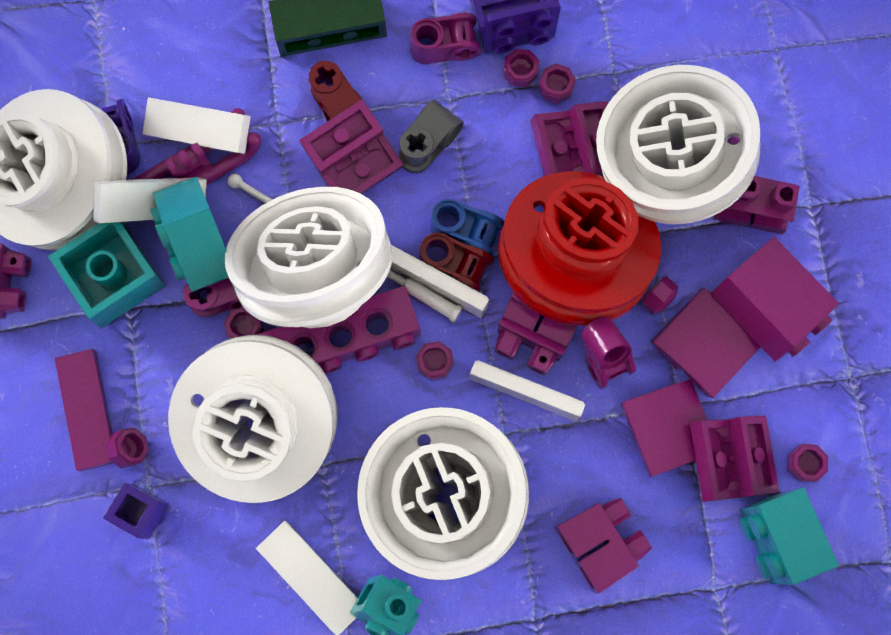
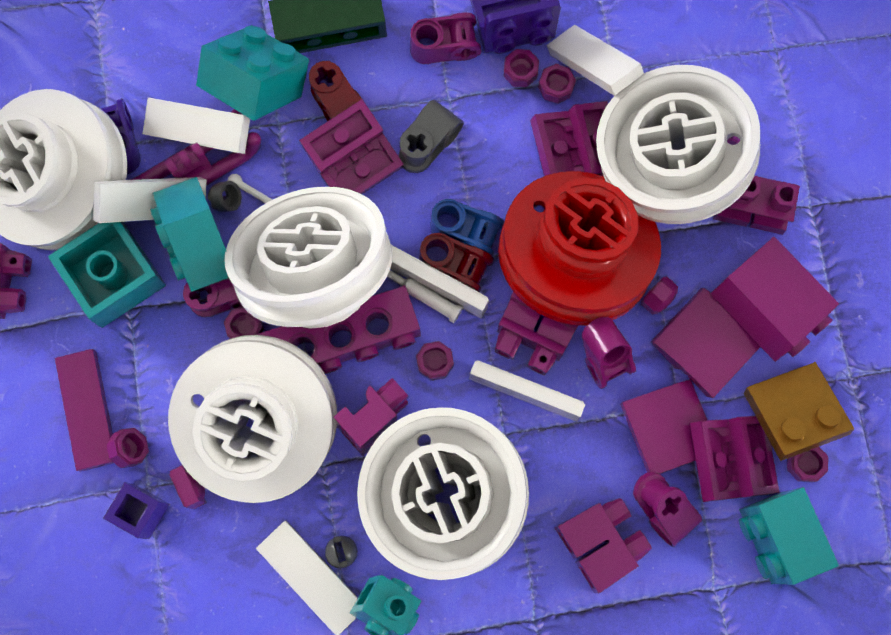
none -> magenta tile [169,465,206,509]
none -> teal brick [196,25,309,121]
none -> dark grey hinge [208,181,242,212]
none -> dark grey hinge [325,536,358,568]
none -> magenta hips [333,378,408,456]
none -> white tile [546,25,644,96]
none -> magenta piece [633,471,703,547]
none -> pearl gold plate [743,362,855,461]

